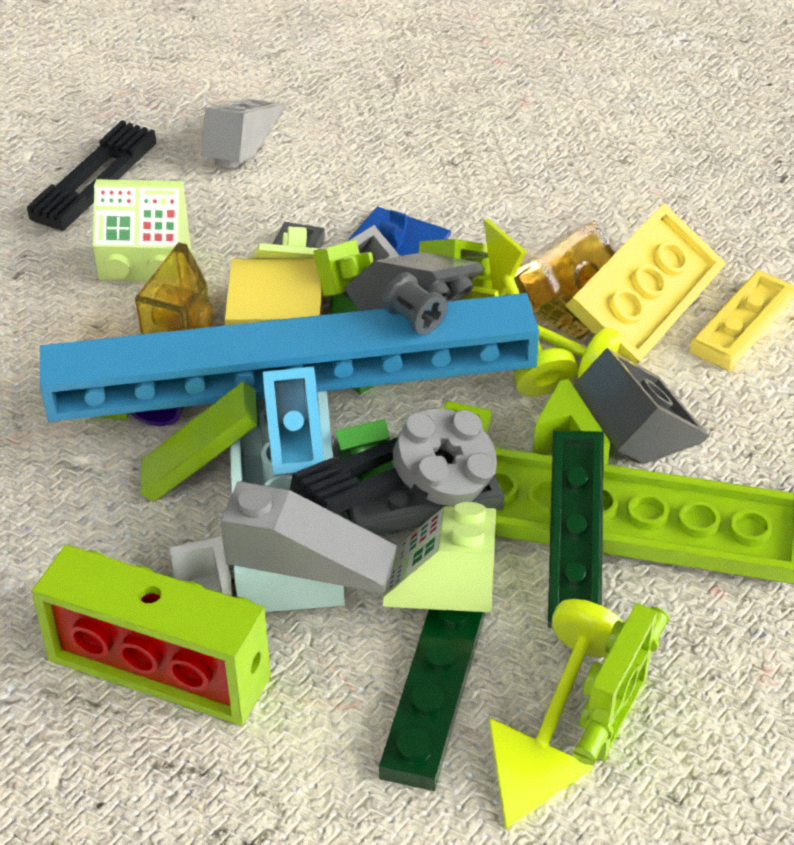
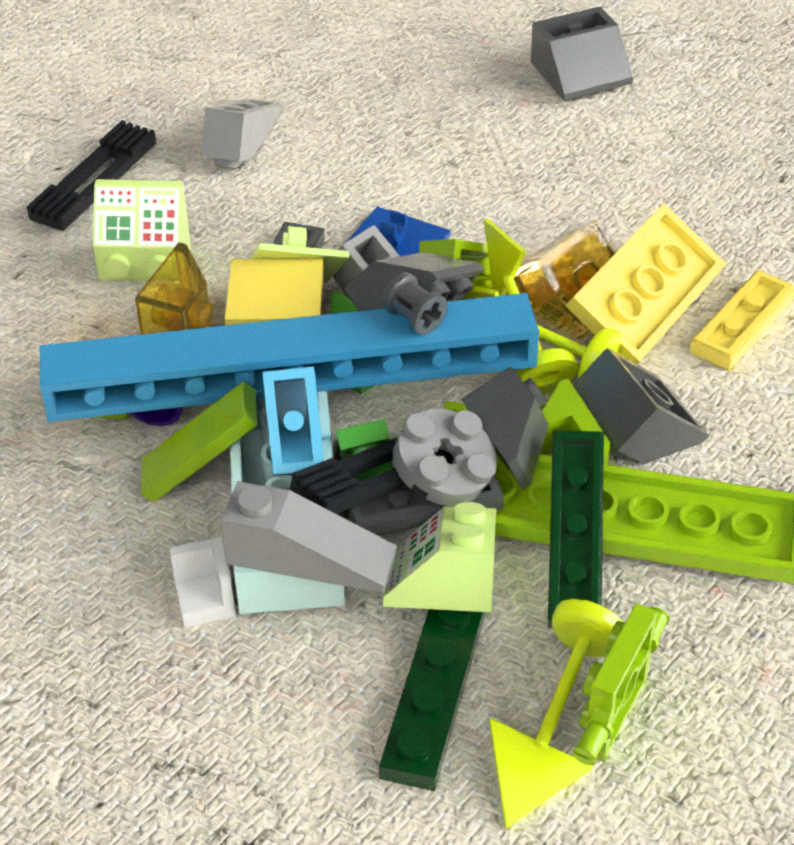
lime brick [31,544,271,727] -> none
lime tile [313,239,374,296] -> none
none -> dark grey slope [461,367,548,490]
none -> slope [531,7,633,101]

